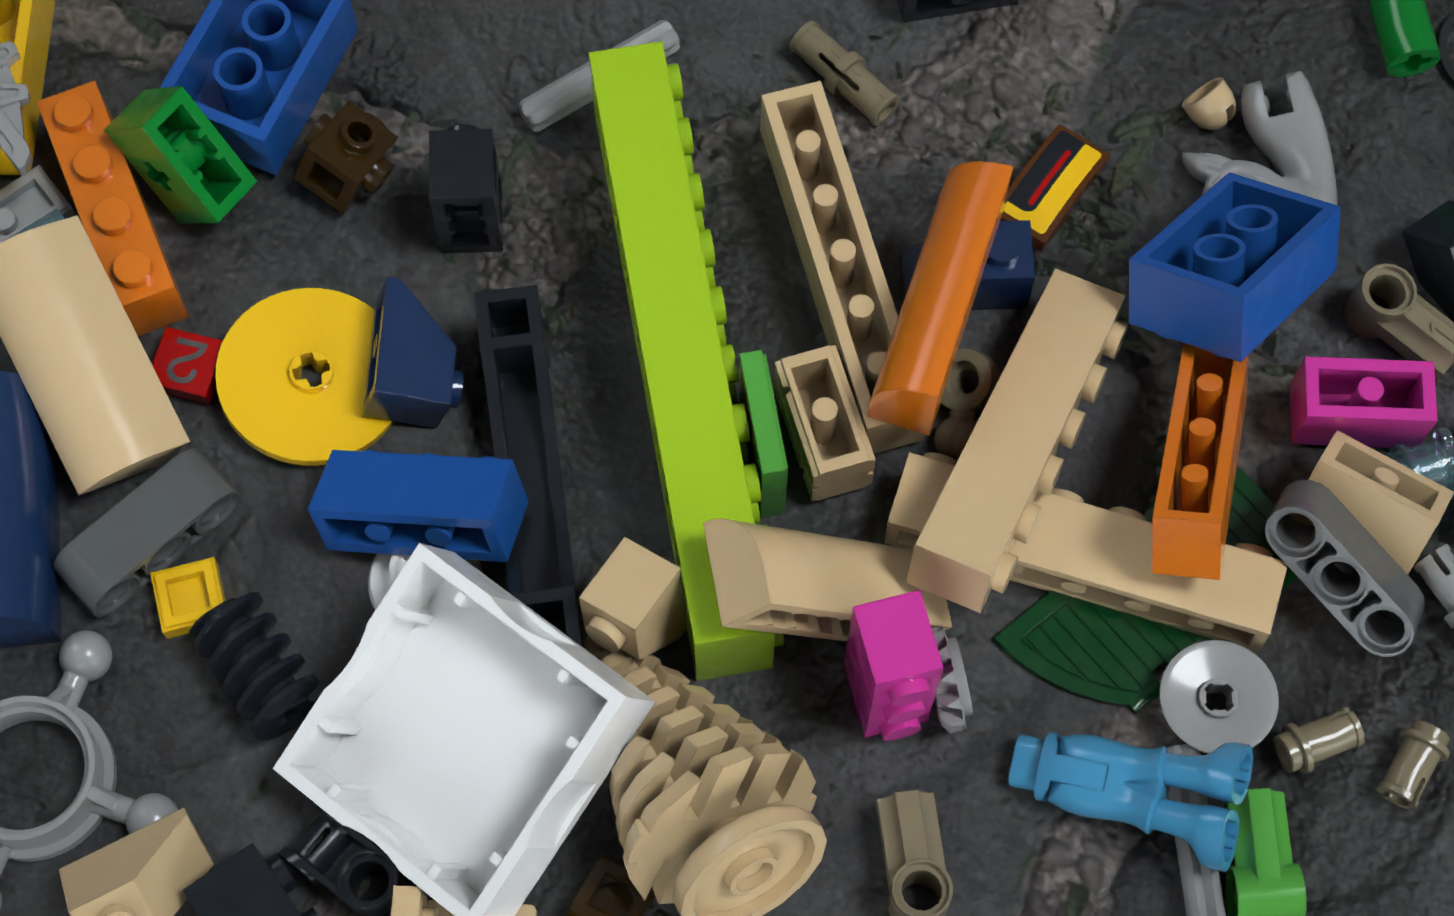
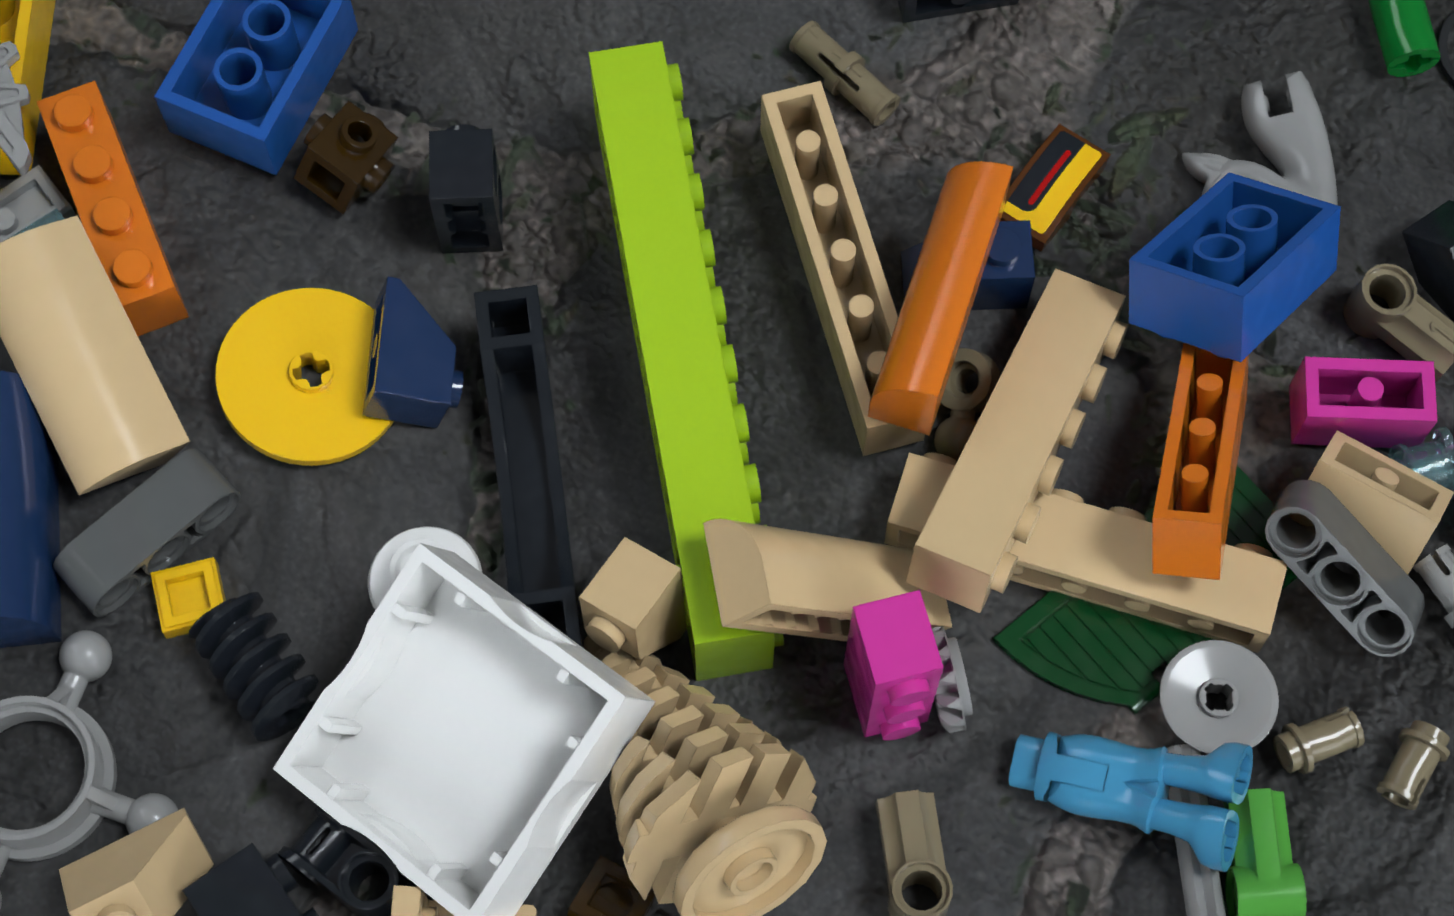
green brick [104,86,257,224] -> none
red tile [152,327,223,405] -> none
blue brick [307,450,529,562] -> none
light grey axle [518,20,680,132] -> none
bright green tile [739,350,788,518] -> none
tan brick [773,345,876,501] -> none
tan hinge [1182,77,1236,130] -> none

